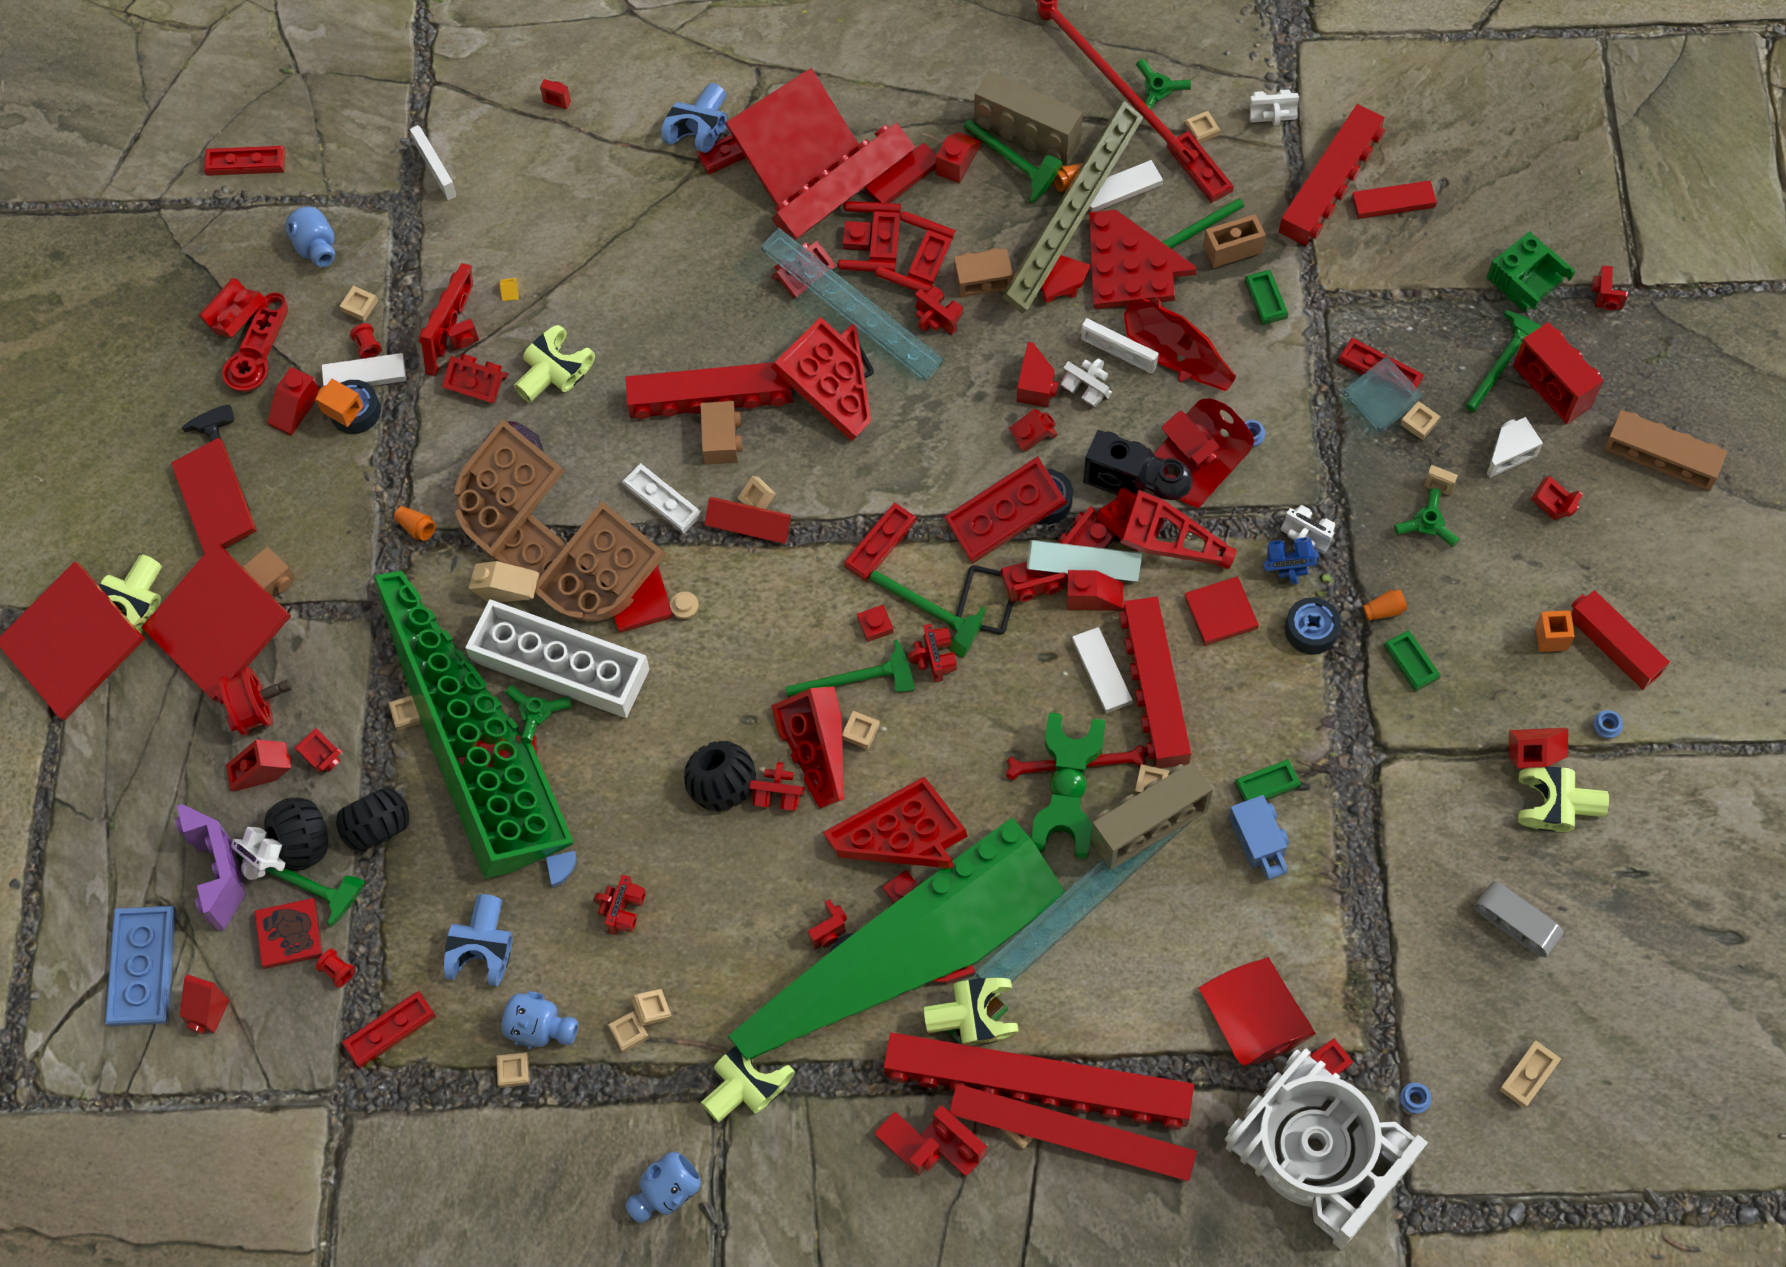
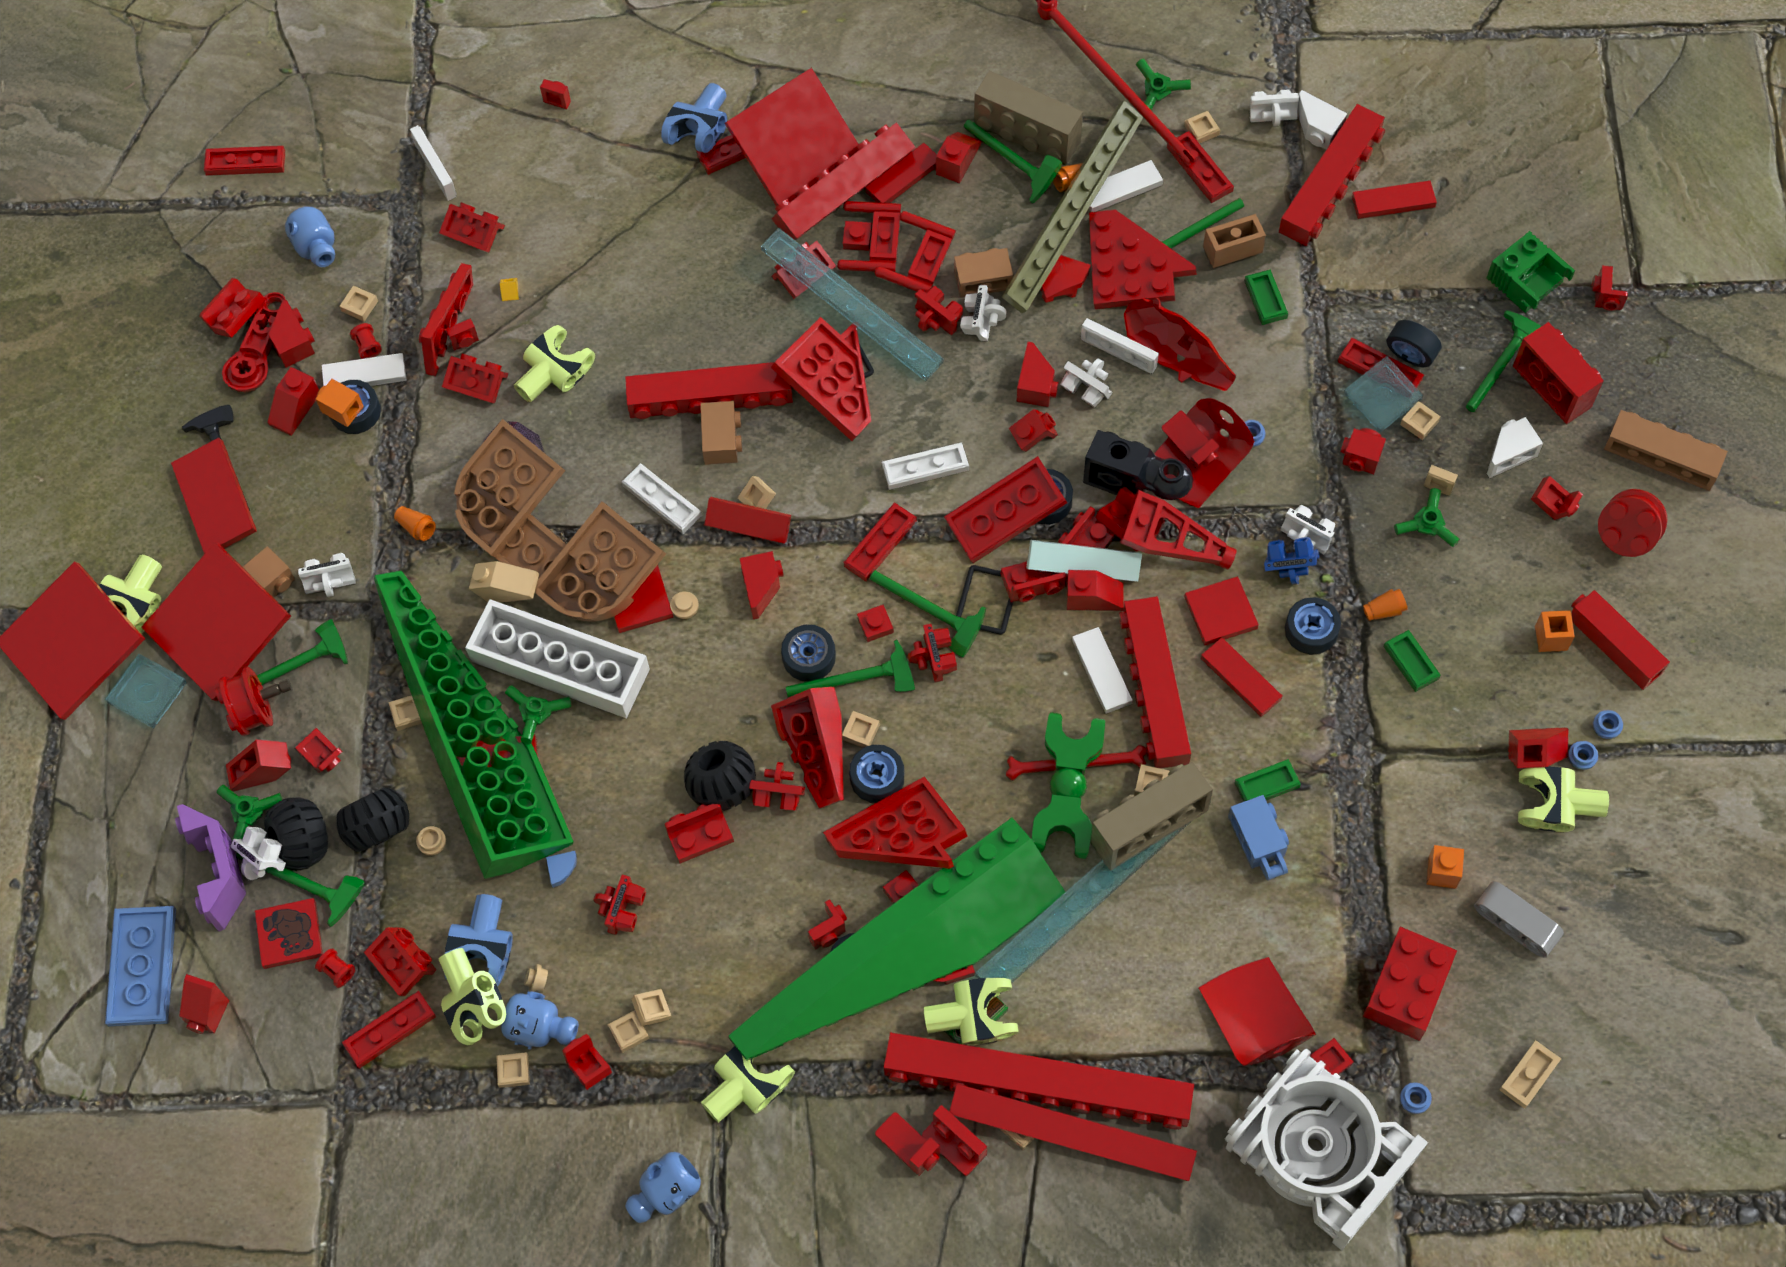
none -> clear light blue tile [105,653,187,728]
none -> green piece [217,785,283,841]
none -> green piece [257,619,348,685]
none -> red slope [269,300,315,368]
none -> white hips [298,553,356,597]
none -> red bracket [364,927,437,996]
none -> tan plate [416,826,446,855]
none -> red bracket [439,202,505,253]
none -> yellowish green connector [439,948,506,1045]
none -> tan plate [524,964,548,993]
none -> red bracket [562,1034,612,1090]
none -> red bracket [664,804,734,864]
none -> red slope [739,551,784,620]
none -> wheel [781,624,836,682]
none -> wheel [849,744,905,803]
none -> white tile [882,442,969,490]
none -> white hips [960,285,1007,341]
none -> red tile [1201,638,1283,717]
none -> white slope [1297,90,1347,150]
none -> red brick [1340,428,1386,475]
none -> red brick [1363,926,1457,1041]
none -> black wheel [1386,320,1442,368]
none -> orange brick [1426,845,1464,889]
none -> medium blue plate [1568,741,1598,770]
none -> red wheel [1598,489,1668,557]

